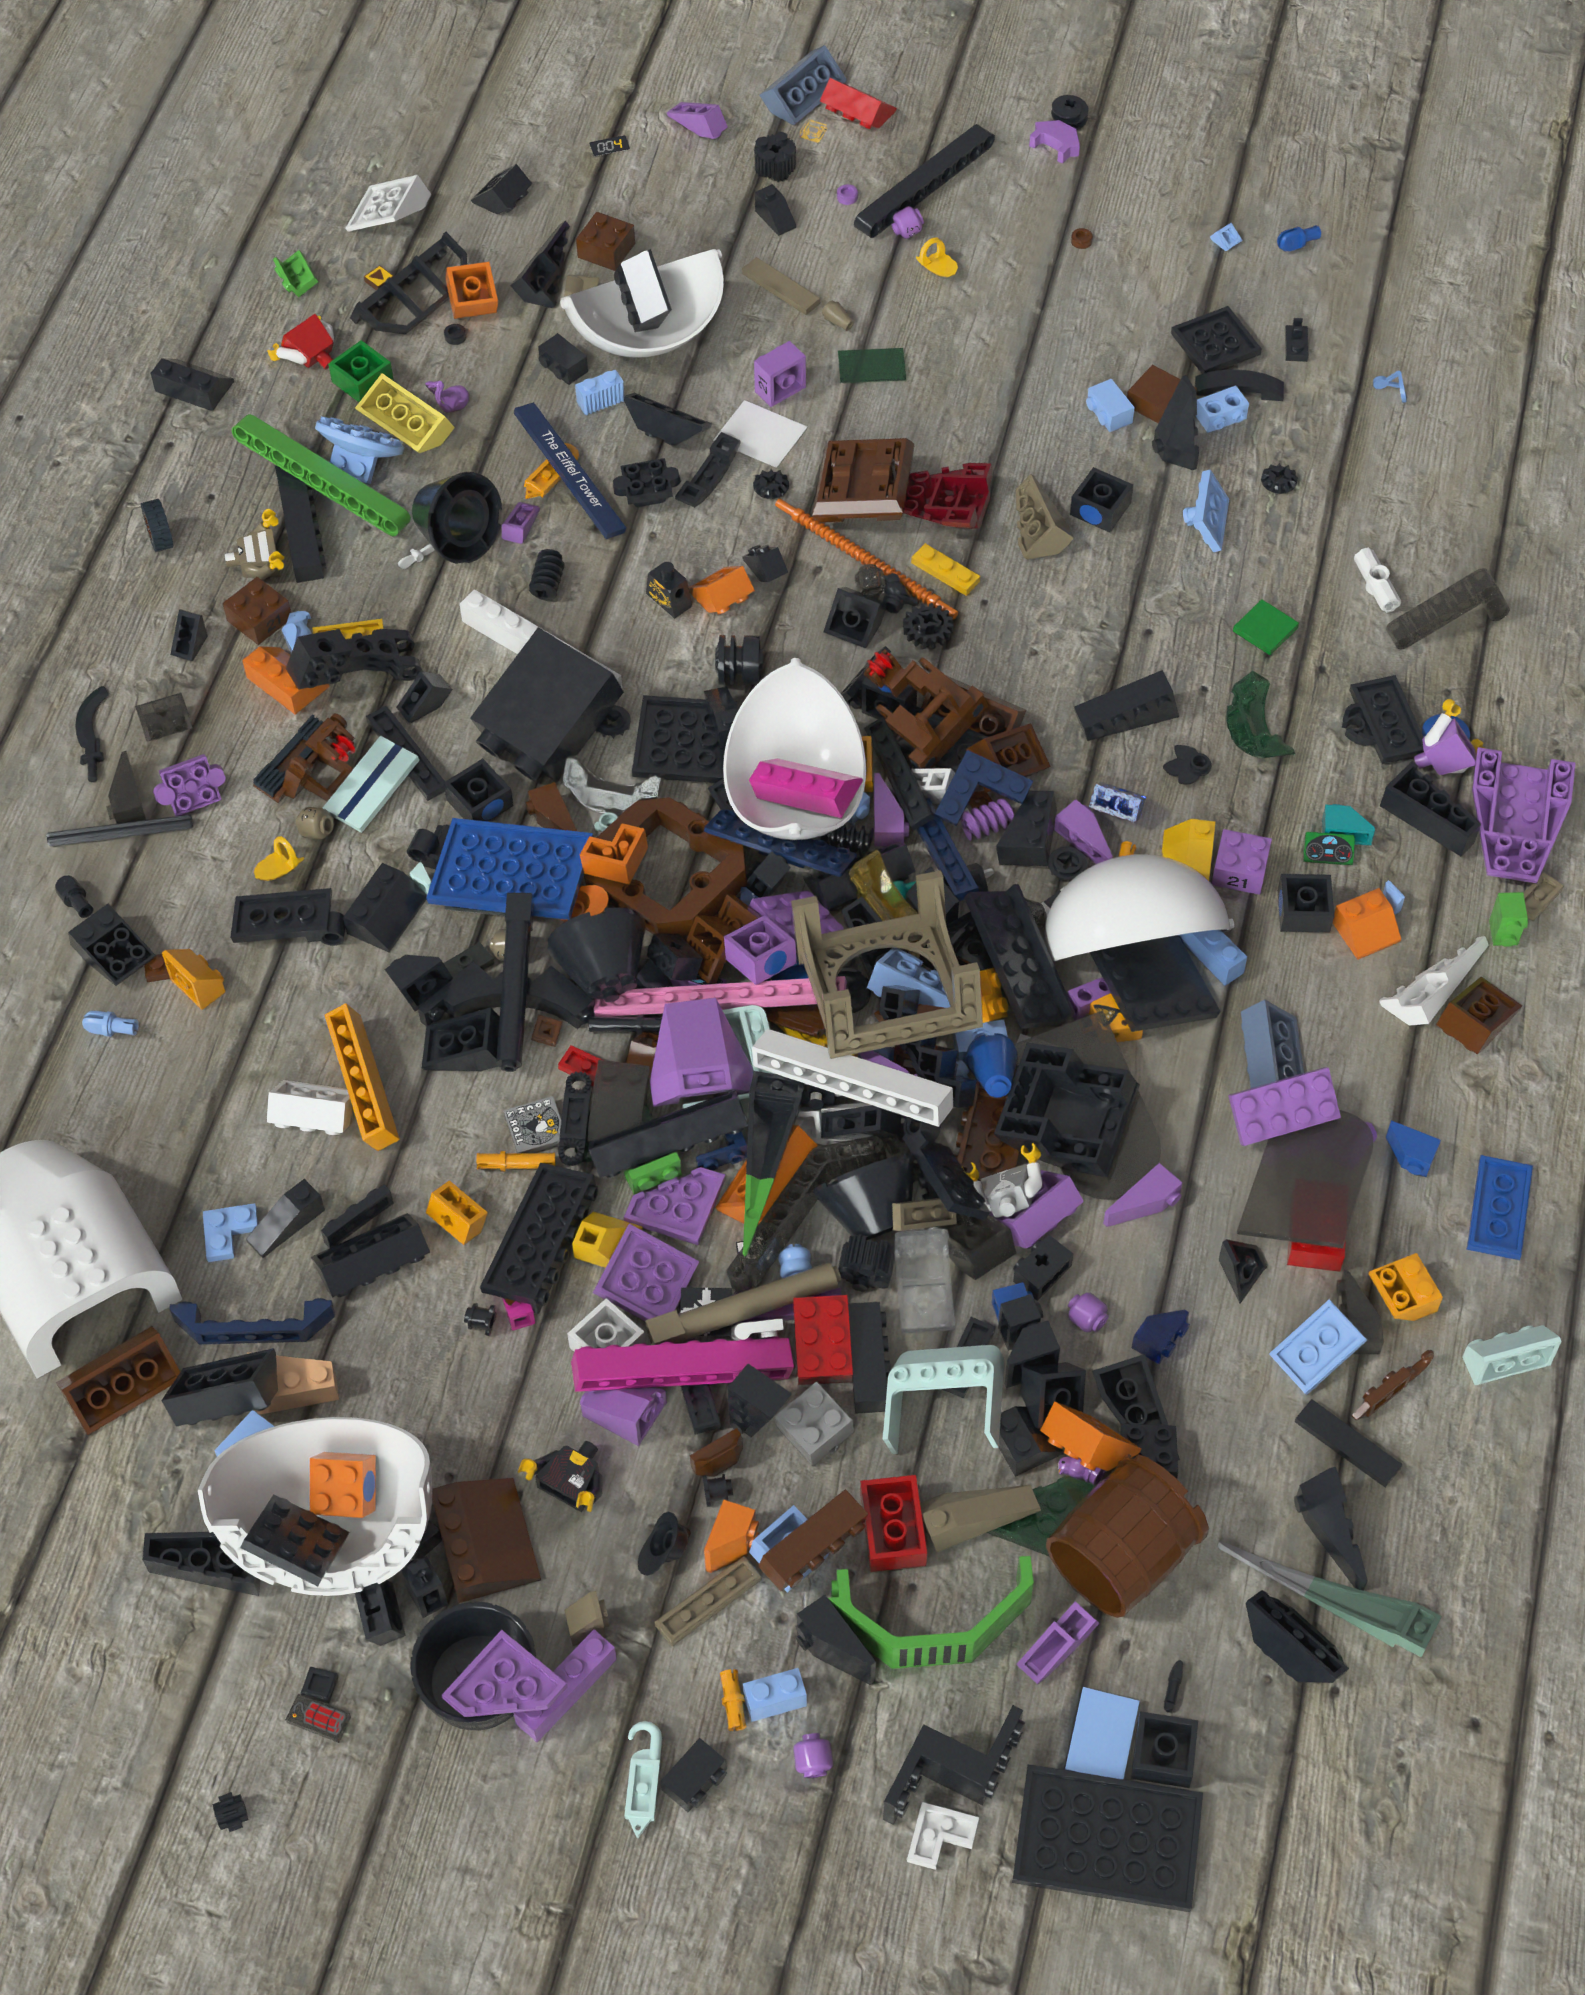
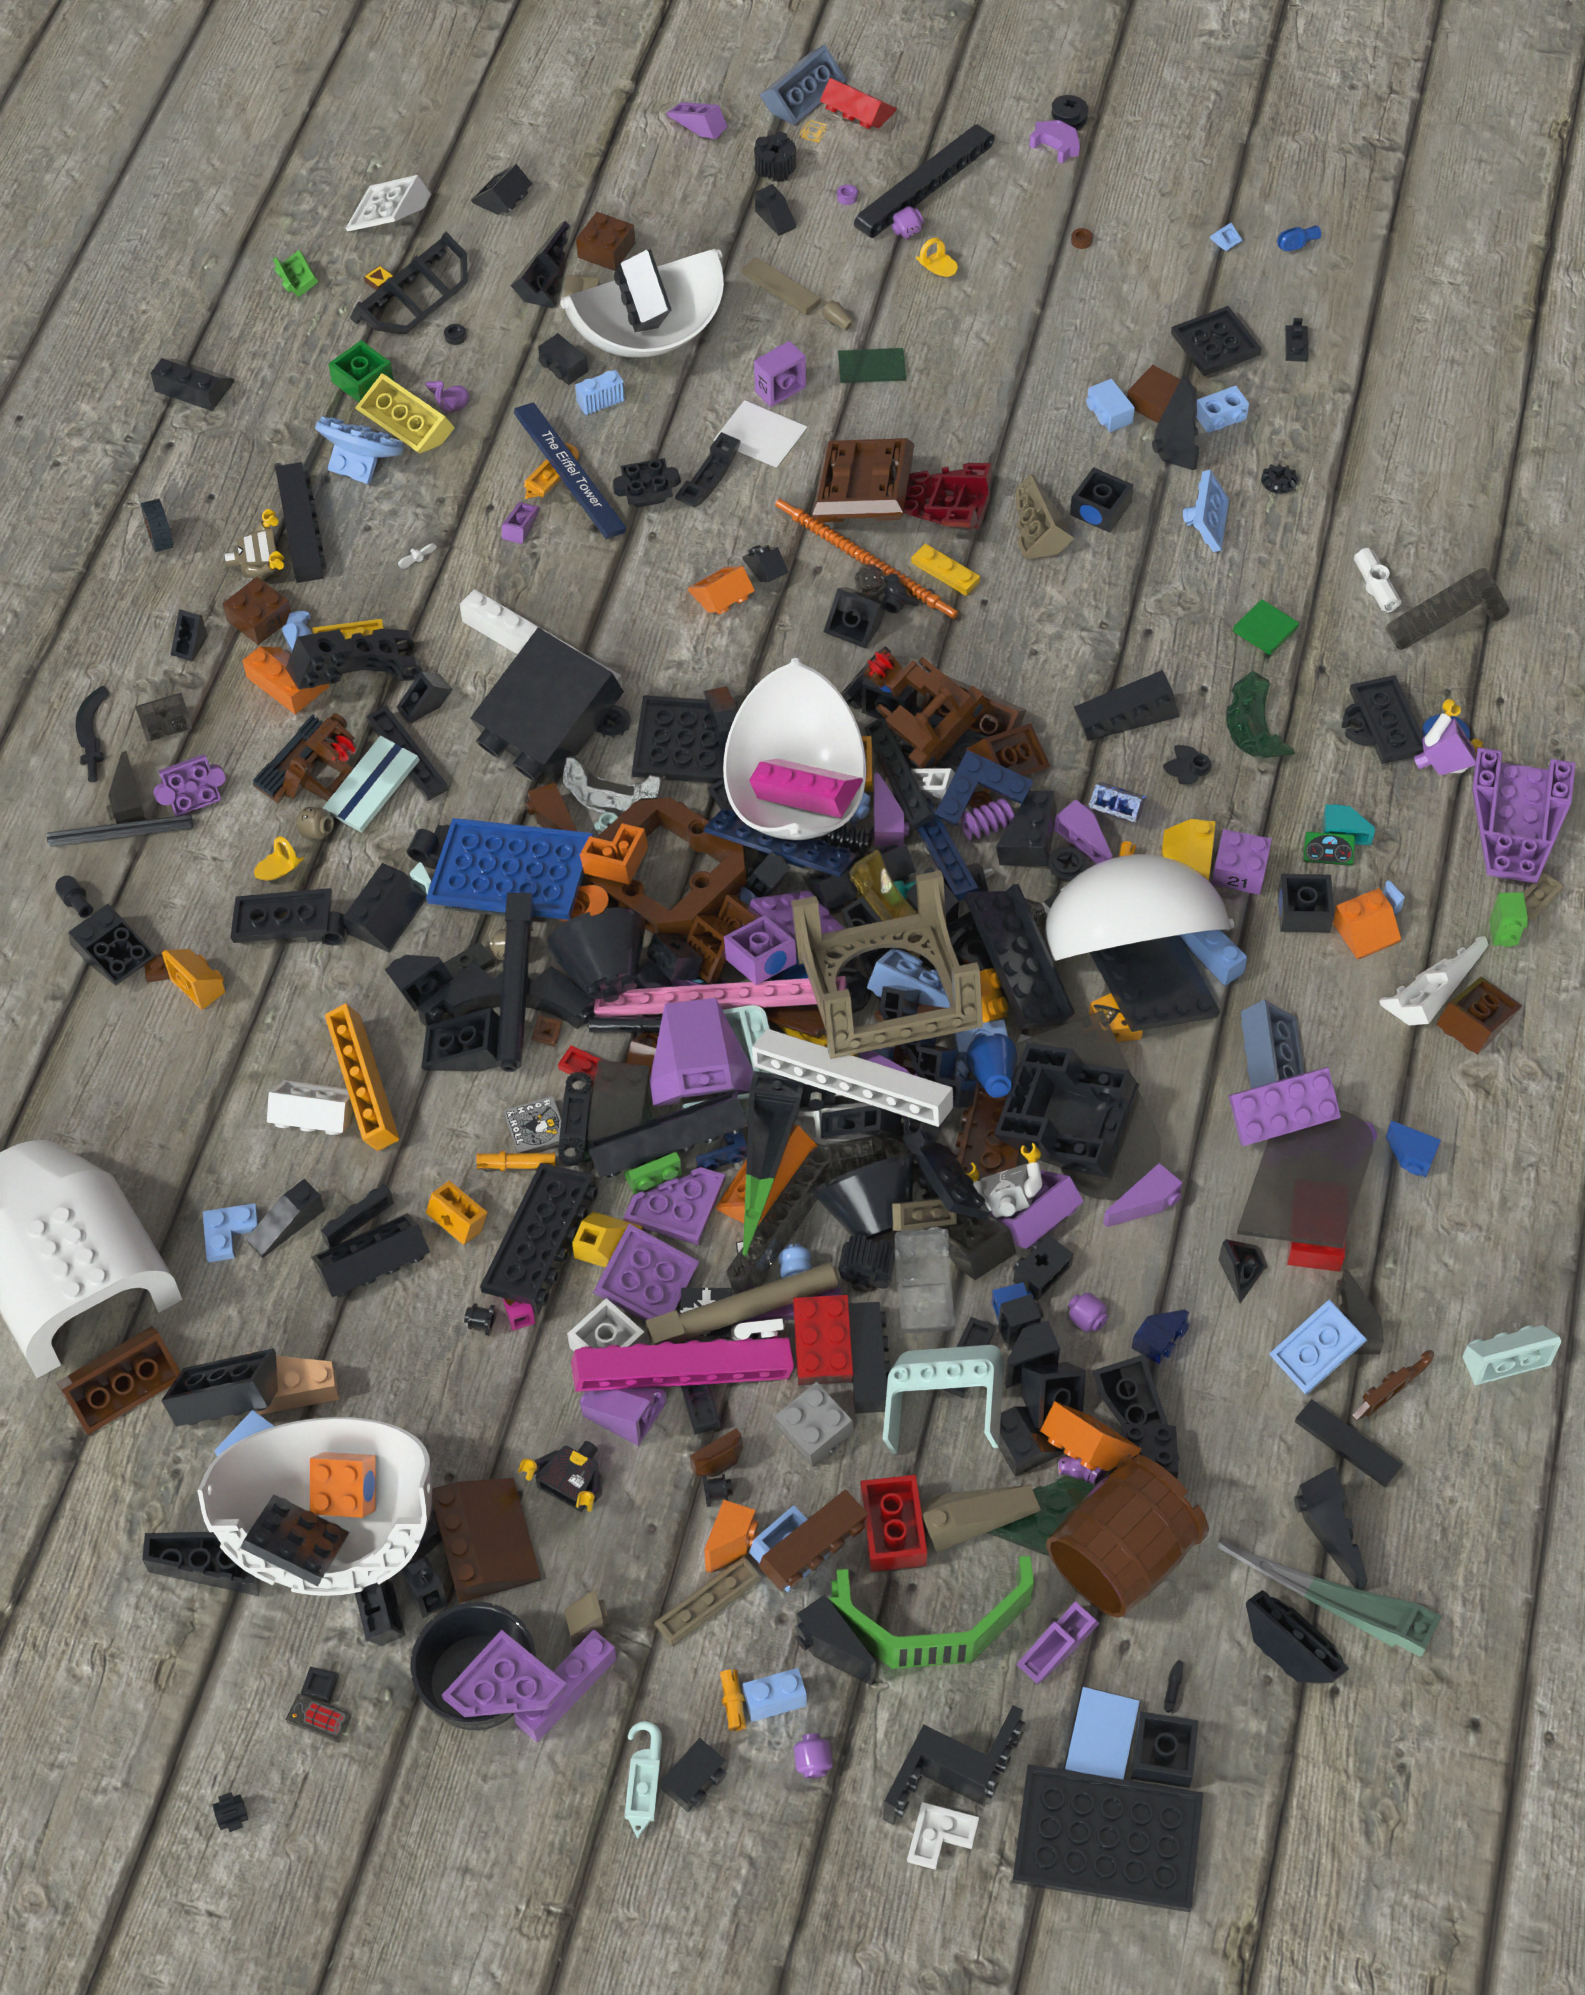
light blue arm [82,1011,139,1037] -> none
dark blue slope [169,1298,335,1345] -> none
bright green beam [232,414,411,536] -> none
red torso [267,314,334,370] -> none
black cone [412,472,502,564] -> none
black brick [443,758,514,822] -> none
orange brick [445,262,498,319] -> none
black piece [529,549,565,601] -> none
black sticker [589,135,630,156] -> none
black wedge [624,392,712,446] -> none
black piece [638,1512,691,1576] -> none
black torso [646,562,692,619] -> none
black wheel [715,635,763,685] -> none
black wedge [727,1364,792,1437] -> none
black gear [753,468,789,499] -> none
black gear [903,603,953,649] -> none
medium lavender leg [1067,978,1111,1022] -> none
black slope [1195,369,1284,401] -> none
light orange slope [1369,1253,1443,1321] -> none
medium blue piece [1373,371,1407,403] -> none
black wedge [1380,761,1481,857] -> none
blue tile [1466,1155,1533,1260] -> none

